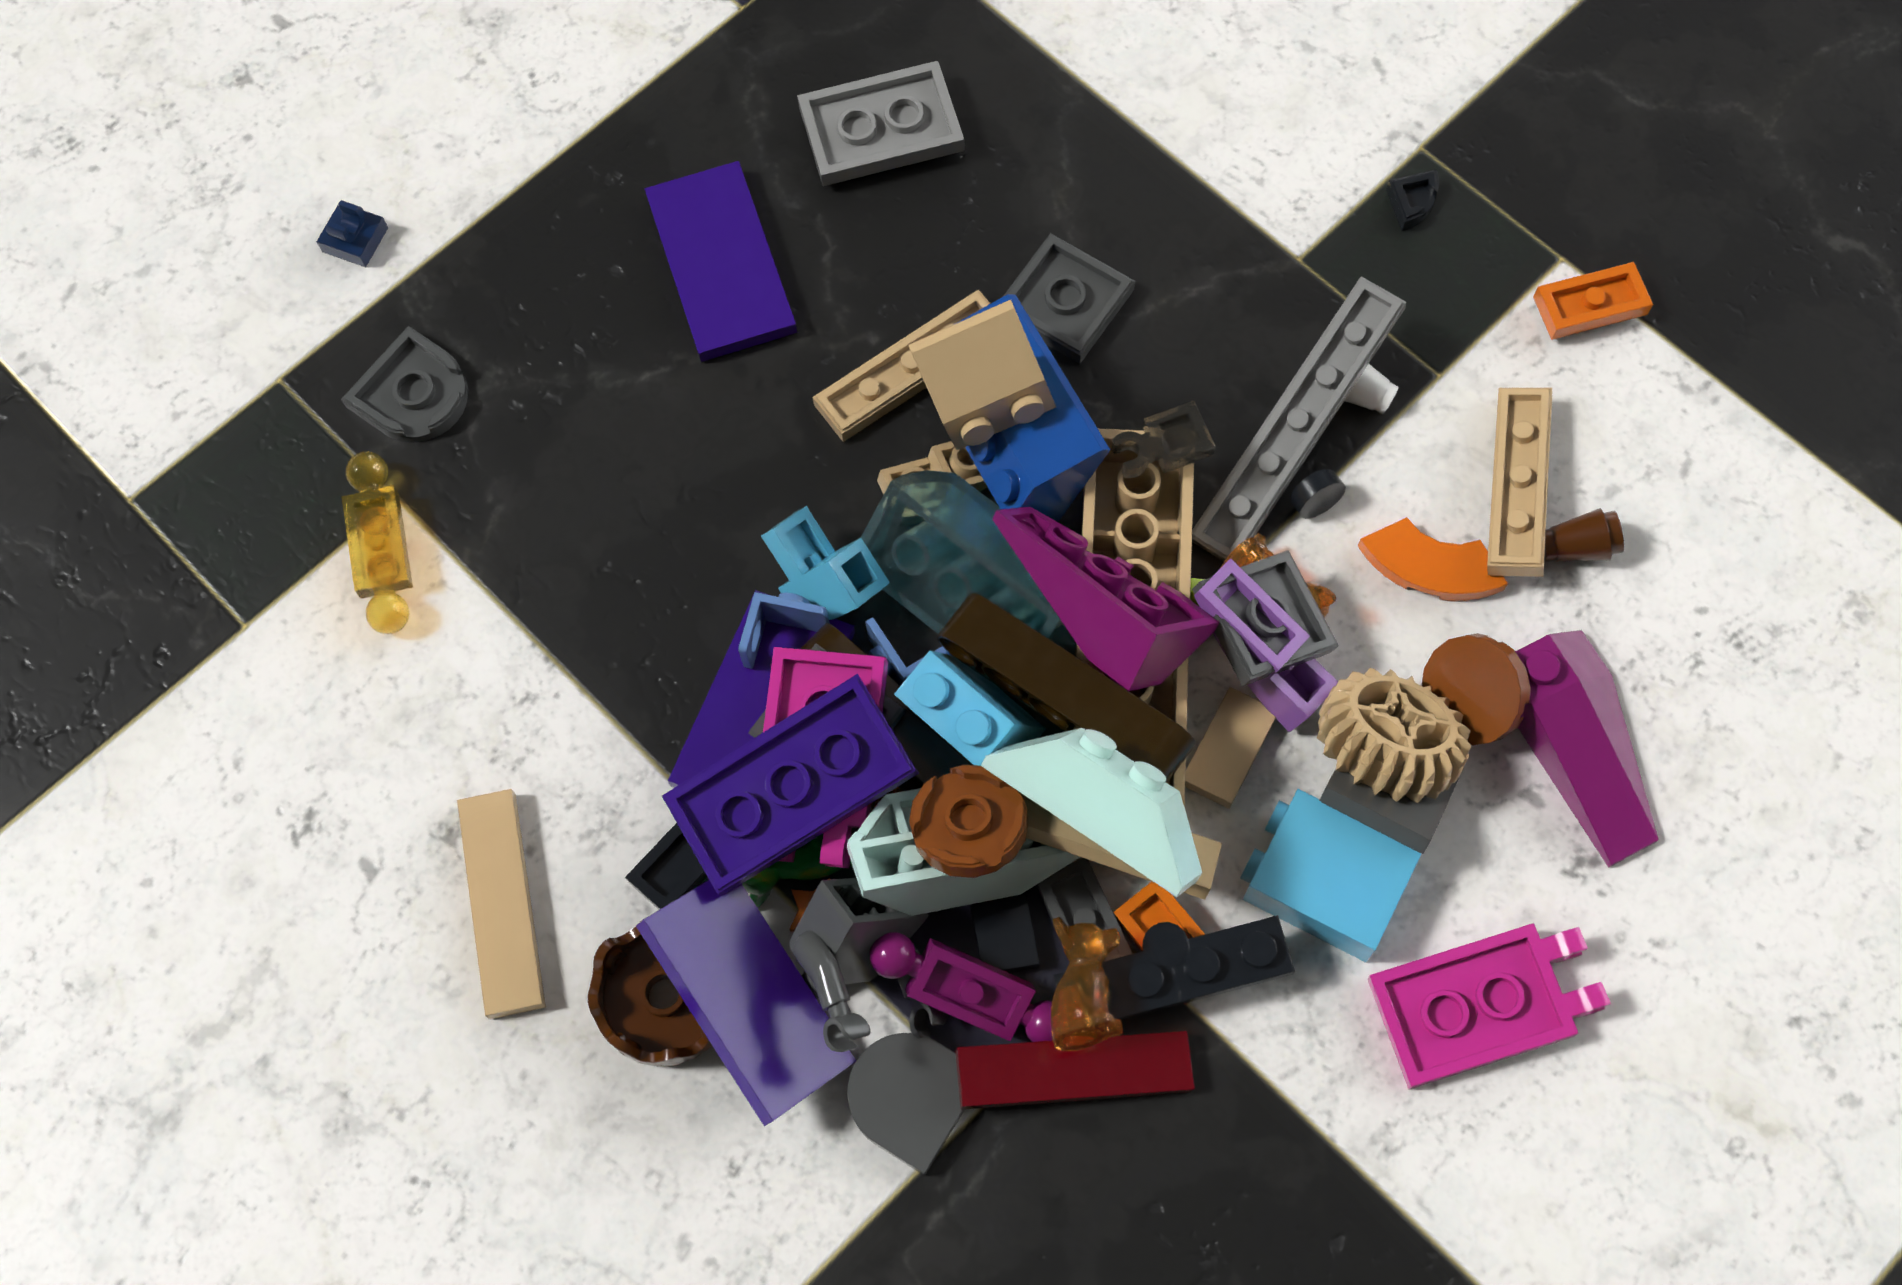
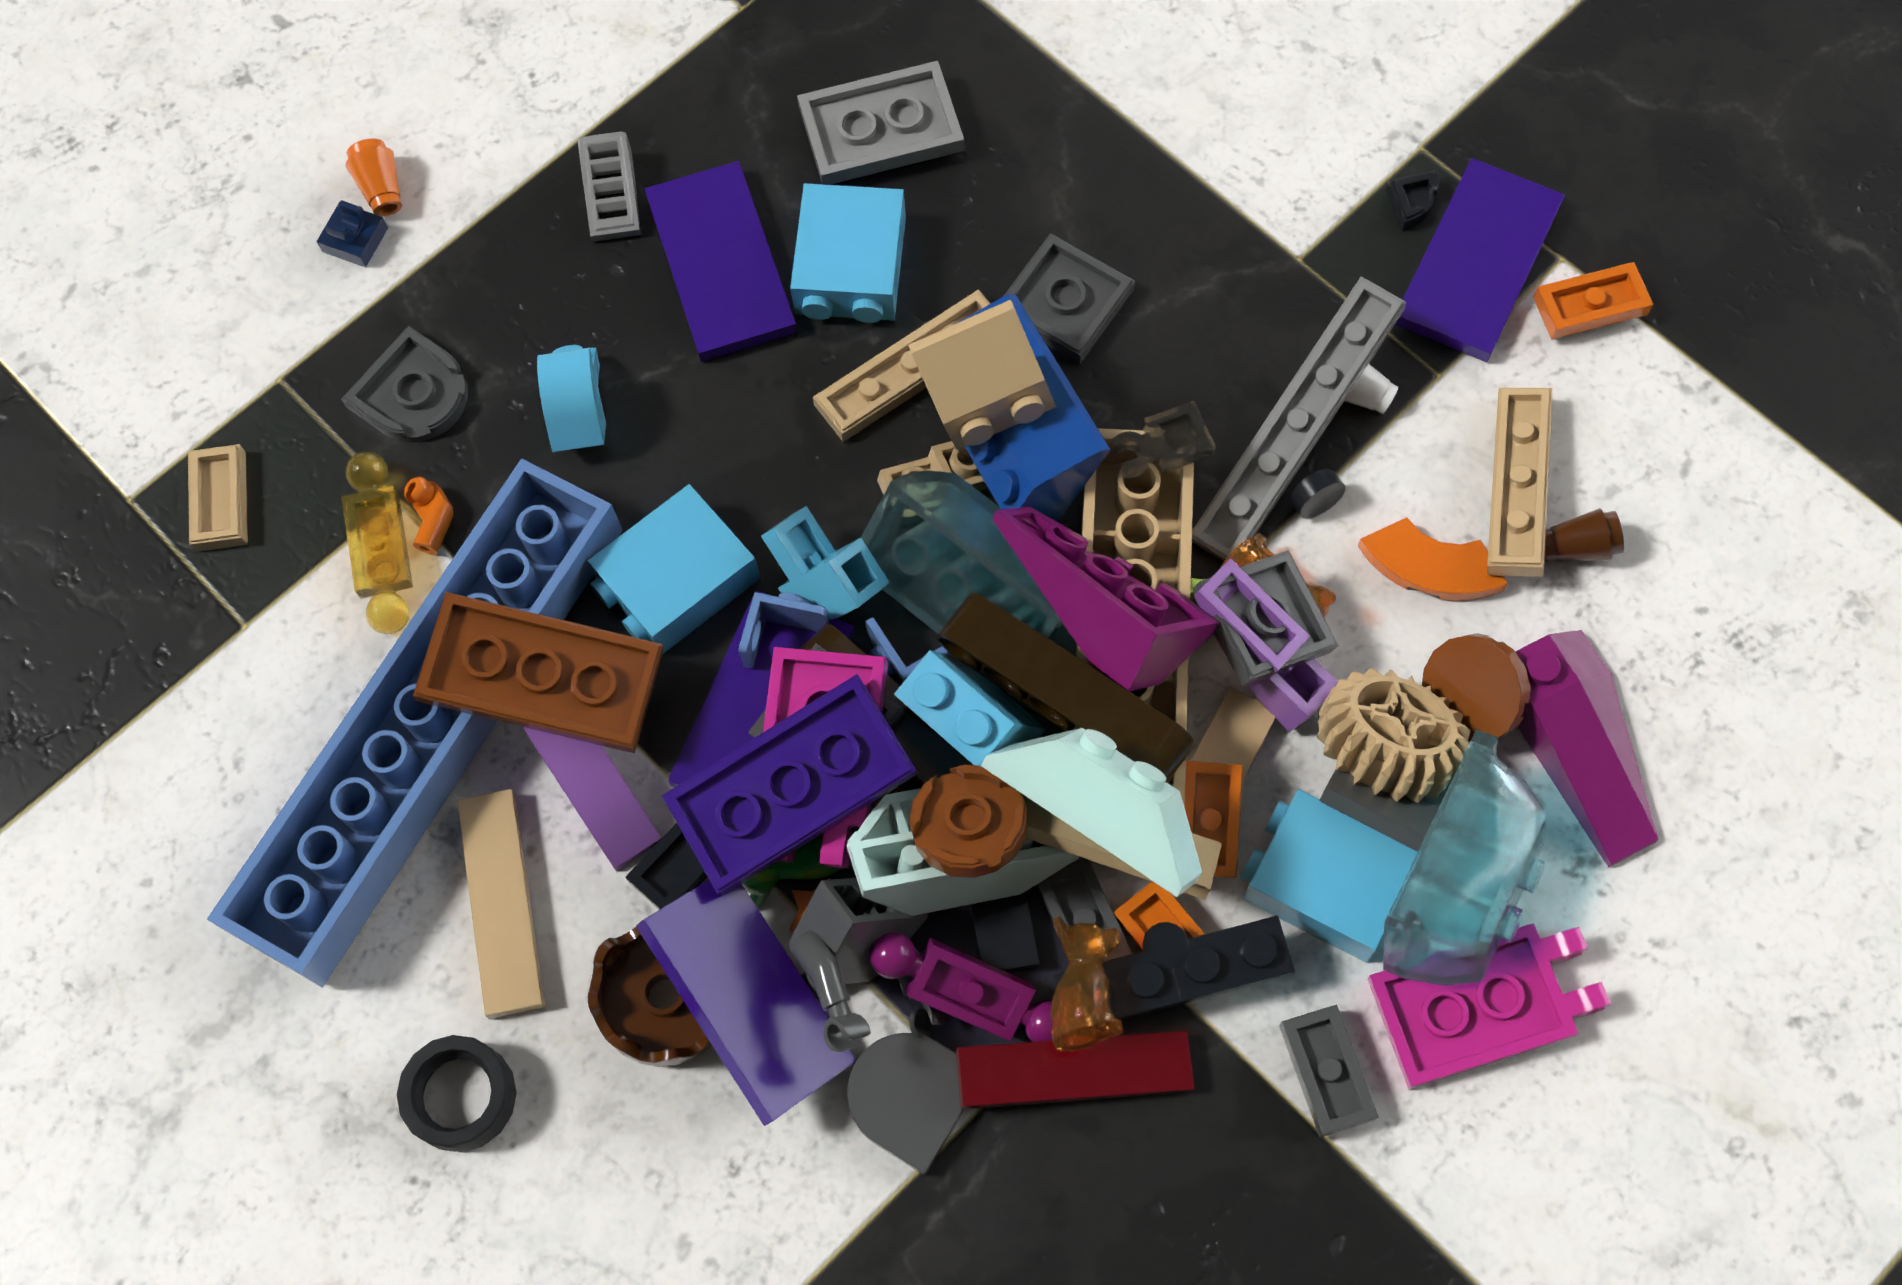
none -> tan tile [188,444,248,552]
none -> medium blue brick [207,458,623,988]
none -> orange cone [345,138,402,217]
none -> black tyre [396,1035,517,1152]
none -> orange arm [404,477,453,555]
none -> dark orange tile [413,592,663,754]
none -> medium lavender slope [523,727,662,872]
none -> medium azure brick [537,345,606,452]
none -> light grey slope [578,131,641,242]
none -> medium azure brick [587,484,761,655]
none -> medium azure brick [790,183,906,323]
none -> orange plate [1184,760,1244,878]
none -> dark grey plate [1279,1004,1379,1138]
none -> clear light blue windscreen [1383,729,1547,986]
none -> dark purple tile [1395,158,1565,362]

